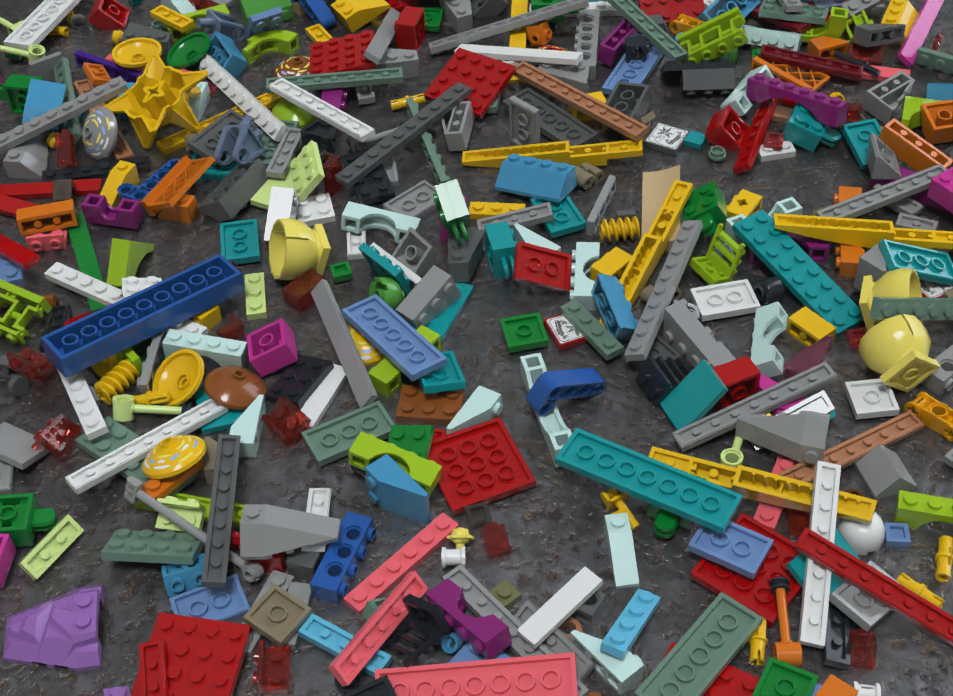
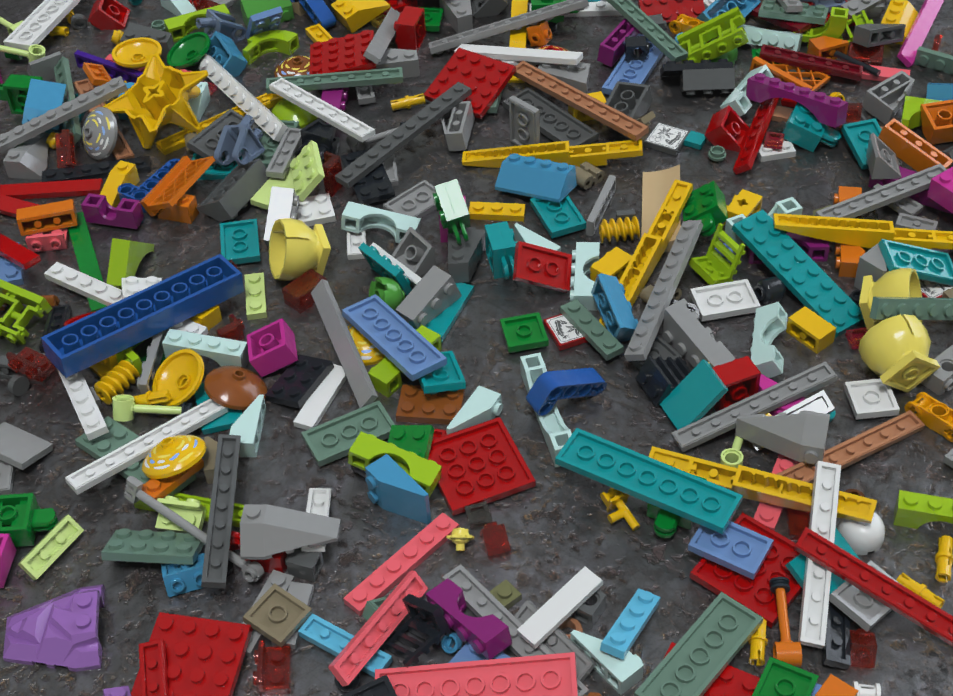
clear red bracket [31,413,82,456] -> none
dark brown brick [53,179,77,206] -> none
yellow plate [150,4,195,33] -> none
medium blue tile [169,573,250,622] -> none
clear red bracket [261,397,311,443] -> none
blue brick [310,511,376,605] -> none
green plate [329,261,353,283] -> none
sand green plate [406,97,451,185] -> none
white bush [441,546,466,568] -> none
light grey plate [477,202,554,230] -> none
light grey brick [574,9,600,80] -> none
light aqua slope [604,513,640,589] -> none
clear pink slope [783,335,833,380] -> none
light grey slope [855,444,917,500] -> none
medium blue tile [884,522,911,548] -> none

